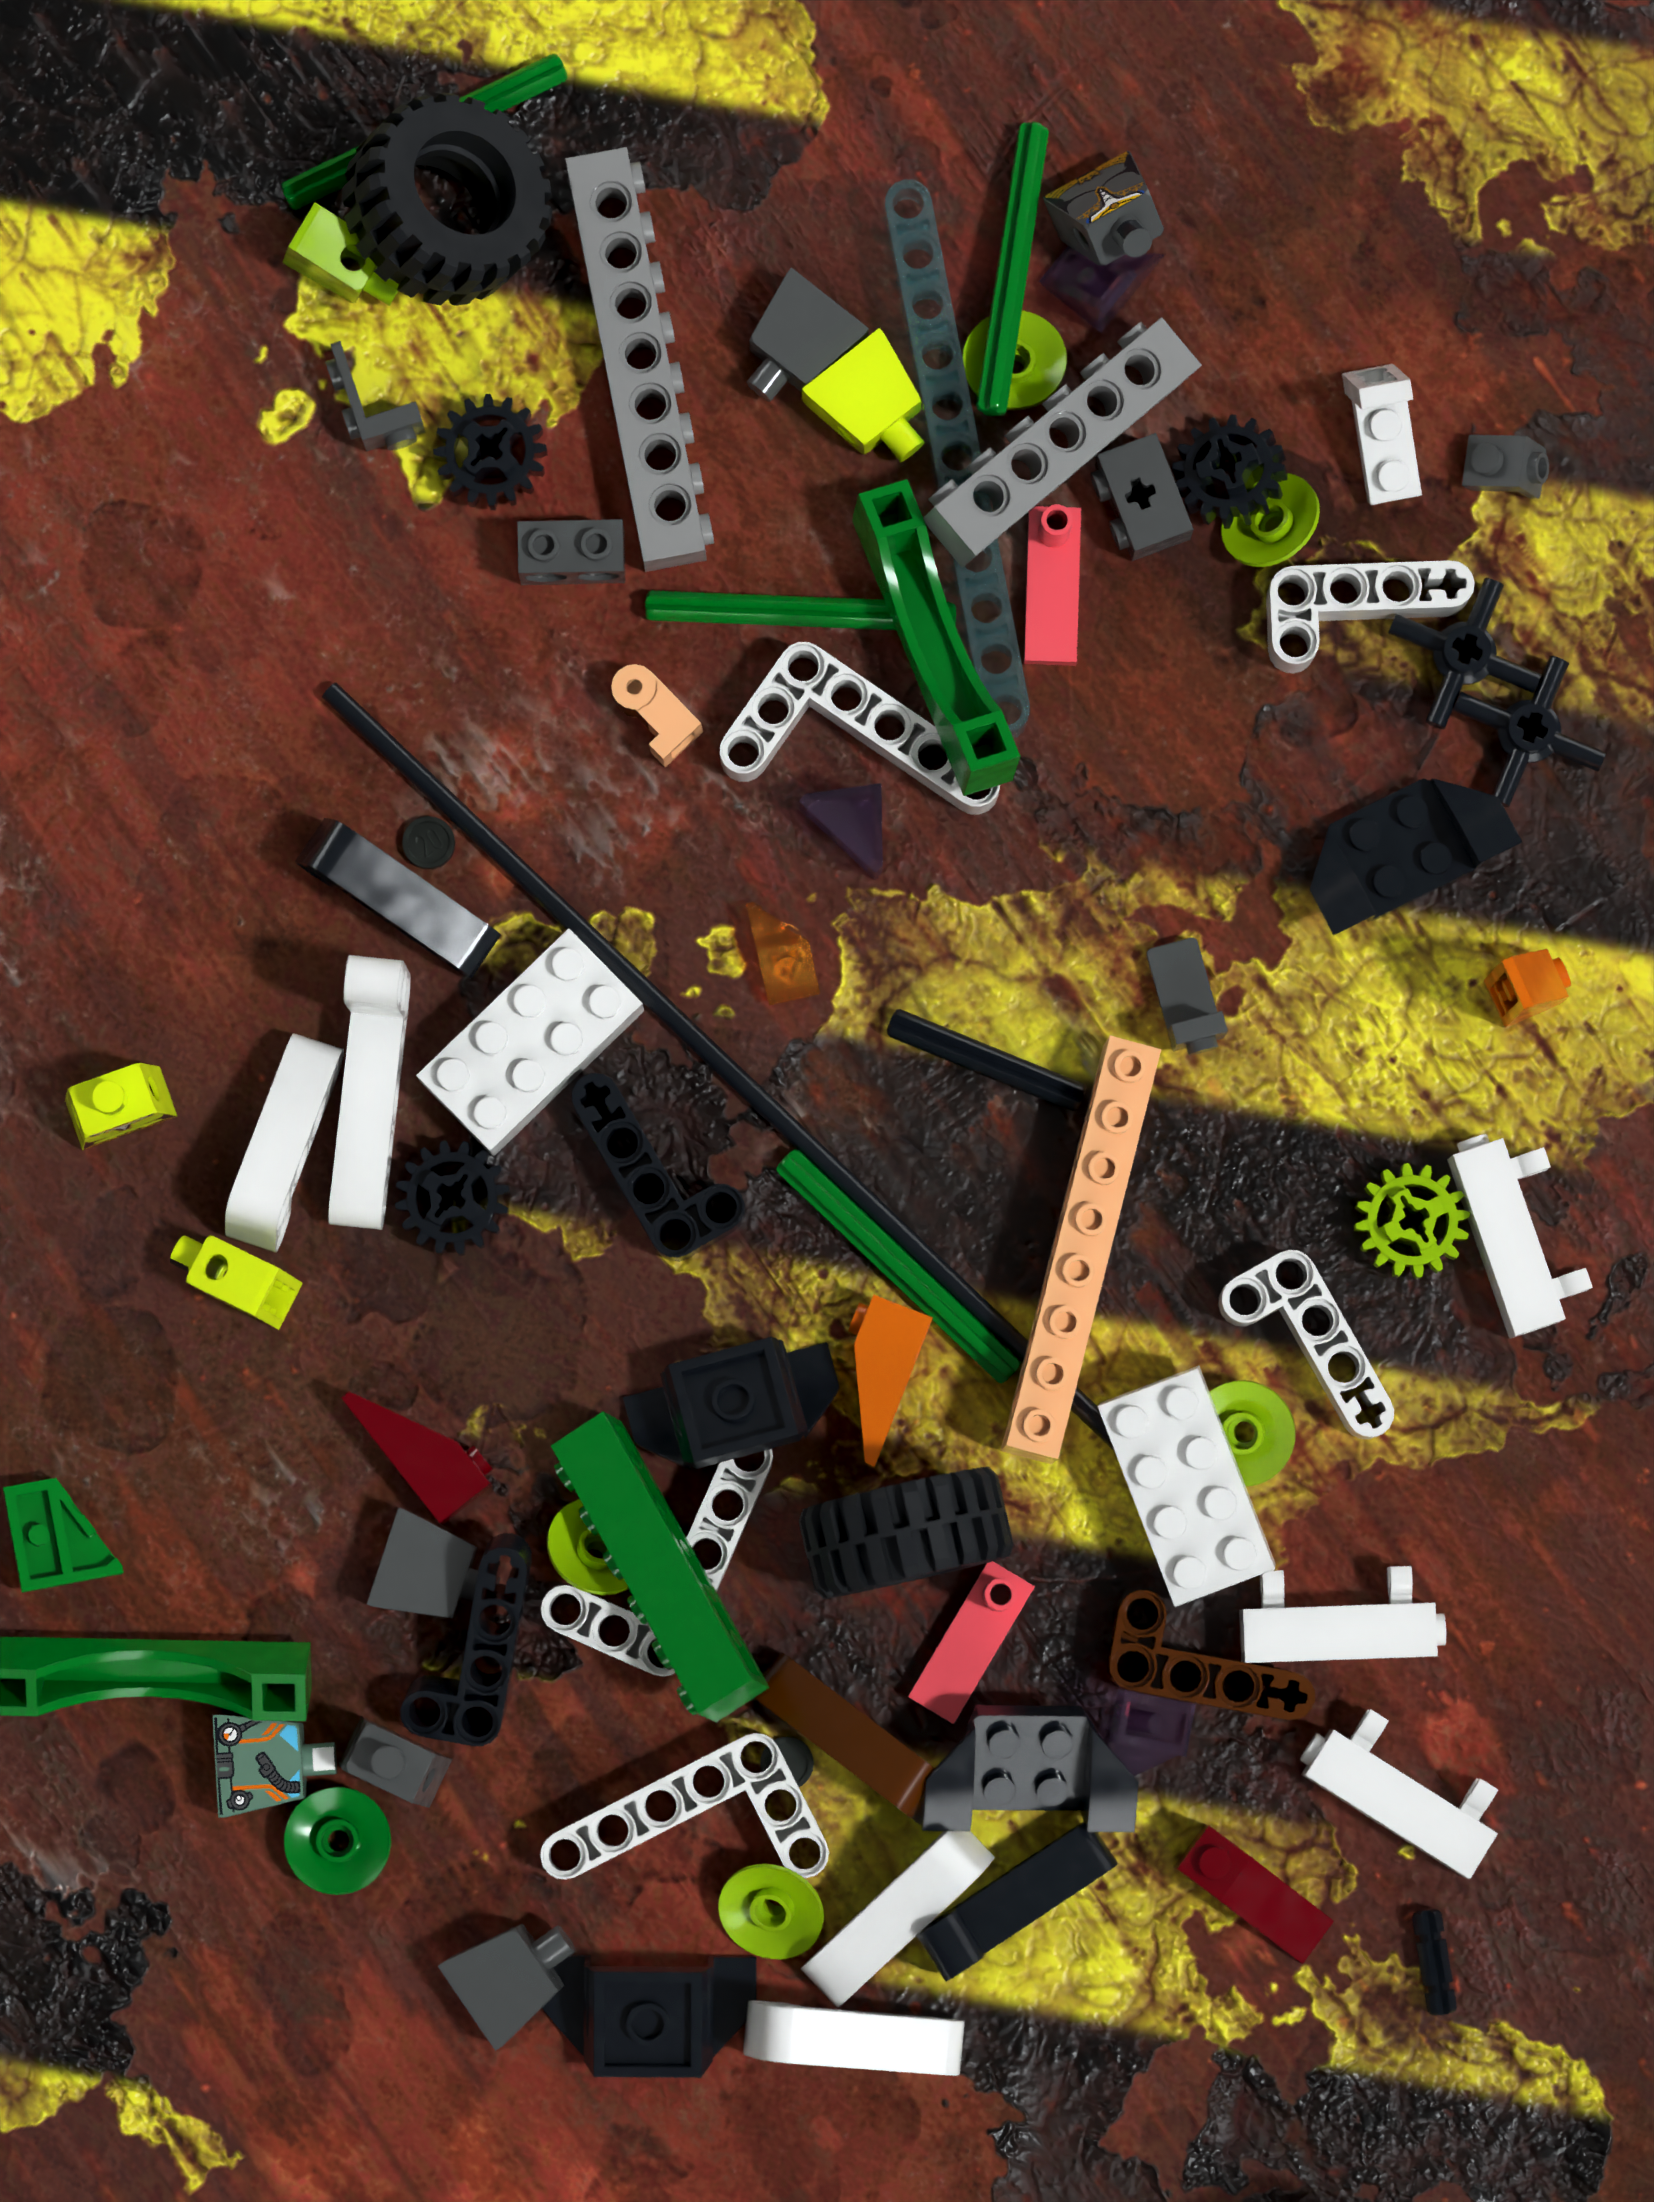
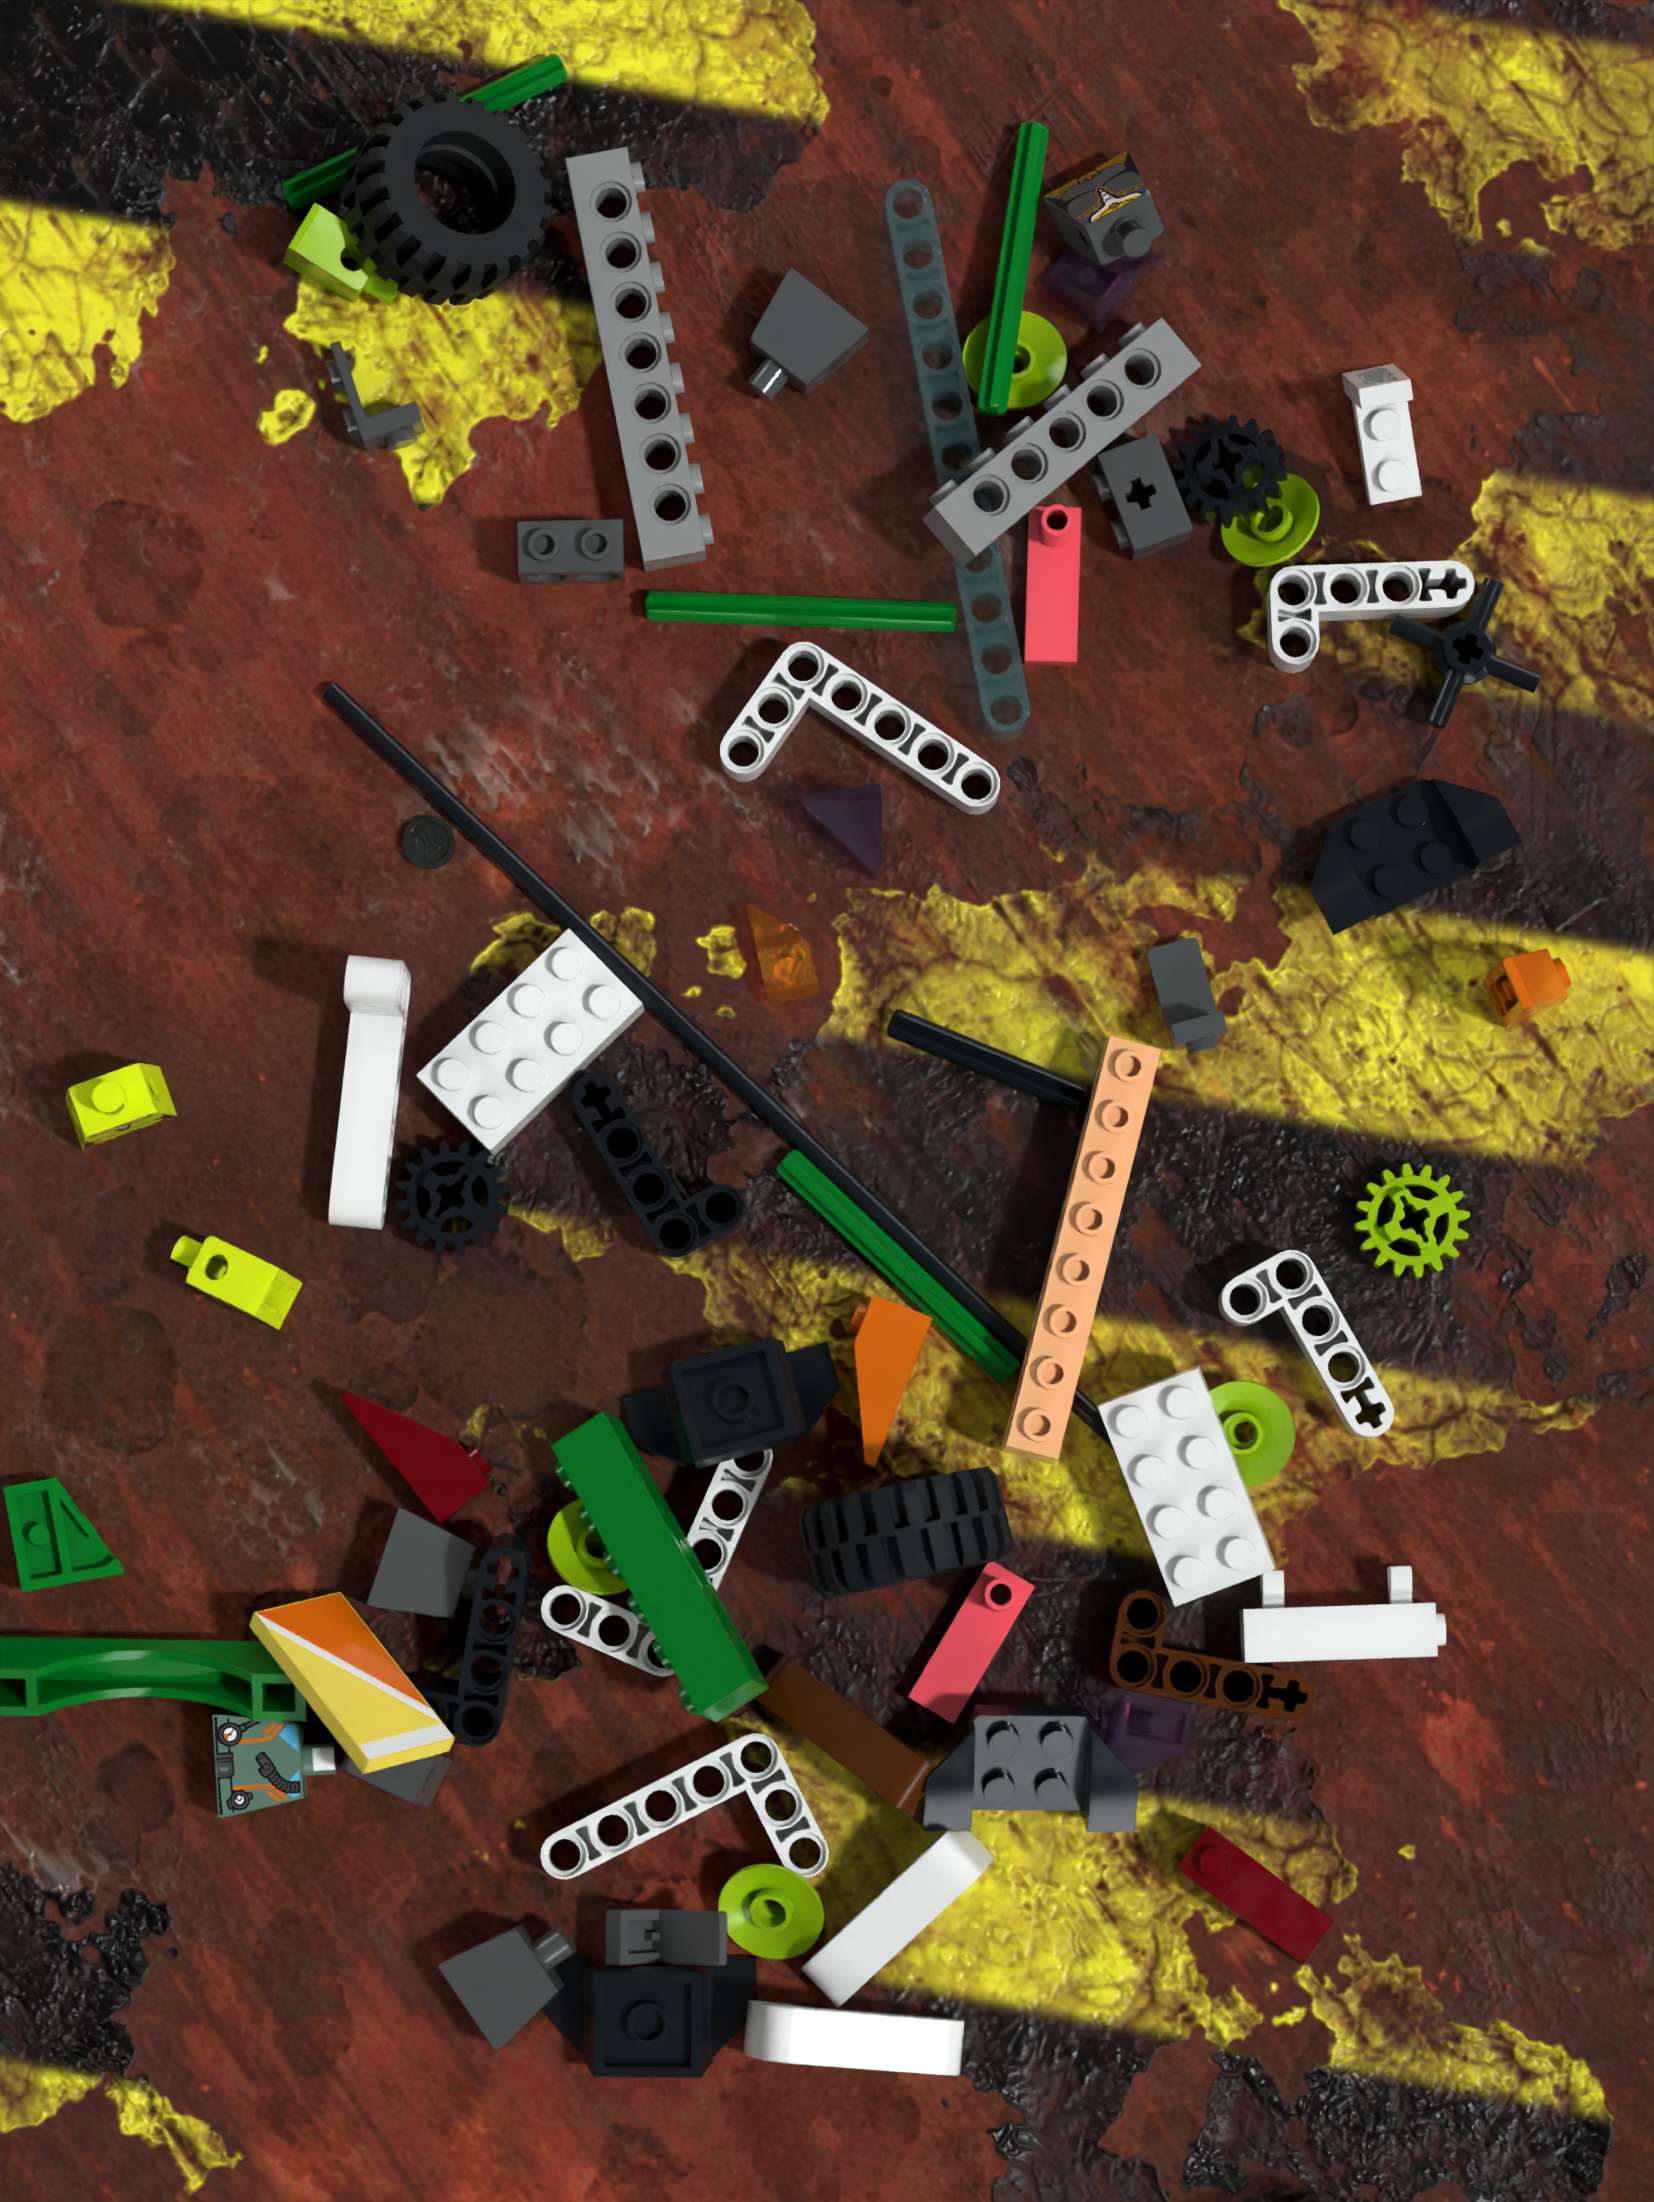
white beam [225,1033,344,1253] -> none
green dish [284,1787,391,1895] -> none
beam [295,818,501,979] -> none
black gear [433,394,548,511] -> none
light nougat leg [611,664,703,767] -> none
pearl dark grey piece [760,1737,814,1790] -> none
neon yellow torso [802,328,925,462] -> none
green arch [852,479,1021,796] -> none
black beam [916,1821,1118,1982] -> none
white brick [1300,1709,1498,1879] -> none
black axle [1412,1909,1457,2016] -> none
white brick [1447,1134,1593,1339] -> none
black bar [1453,656,1606,807] -> none
dark grey bracket [1462,435,1549,499] -> none
none -> tile [249,1592,455,1774]
none -> dark grey bracket [606,1909,727,1966]

